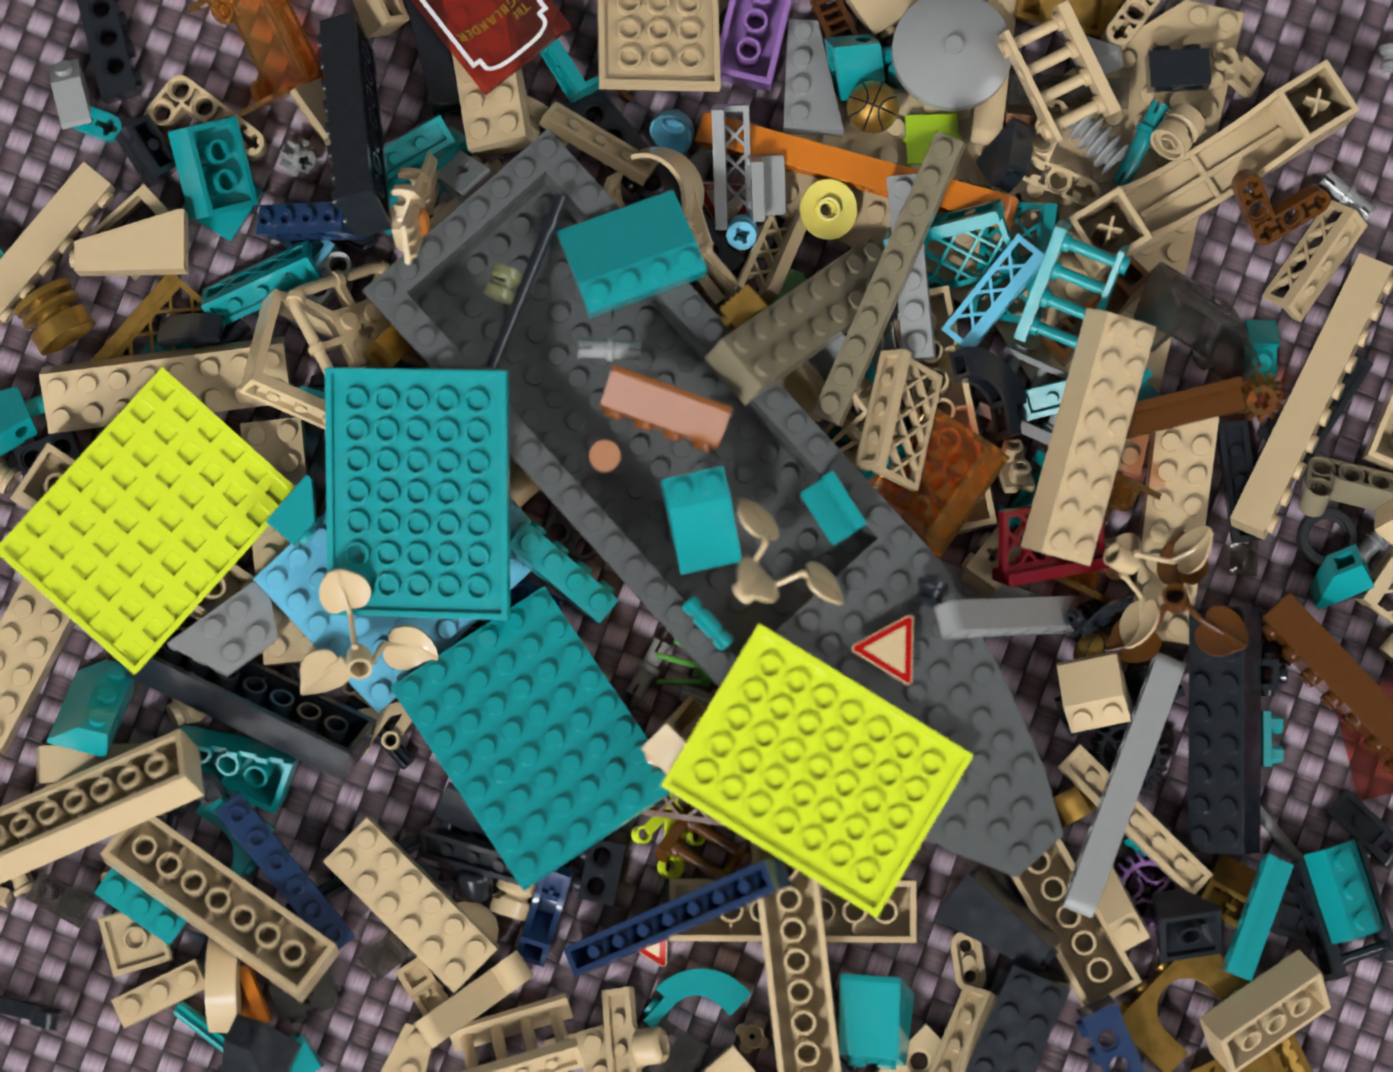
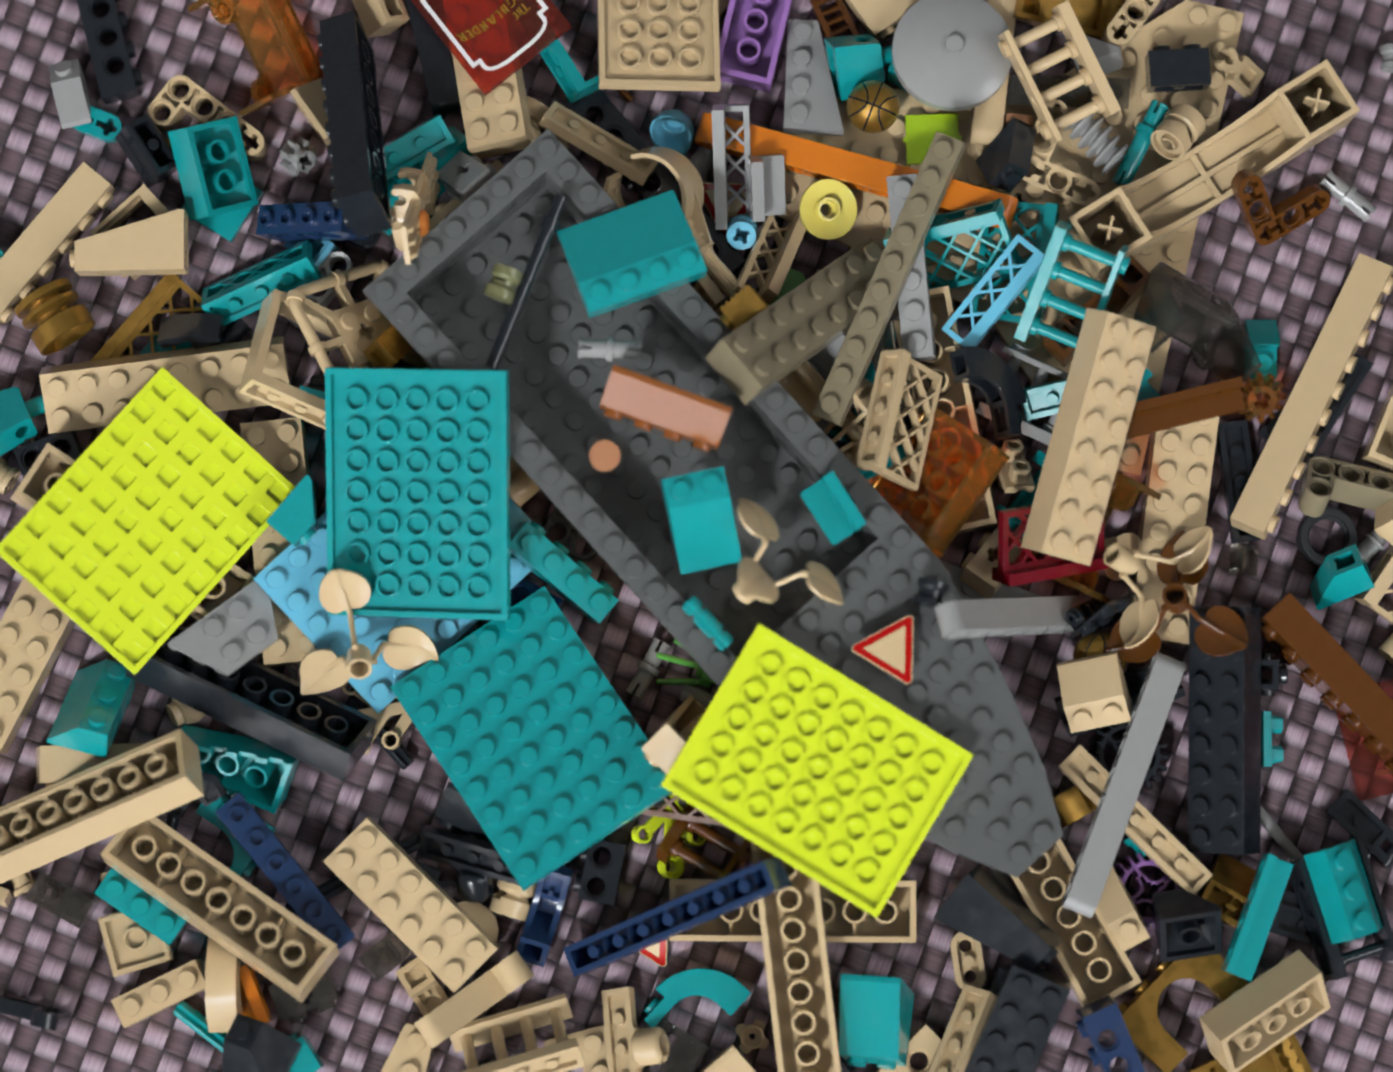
tan fence [1262,200,1368,322] -> none

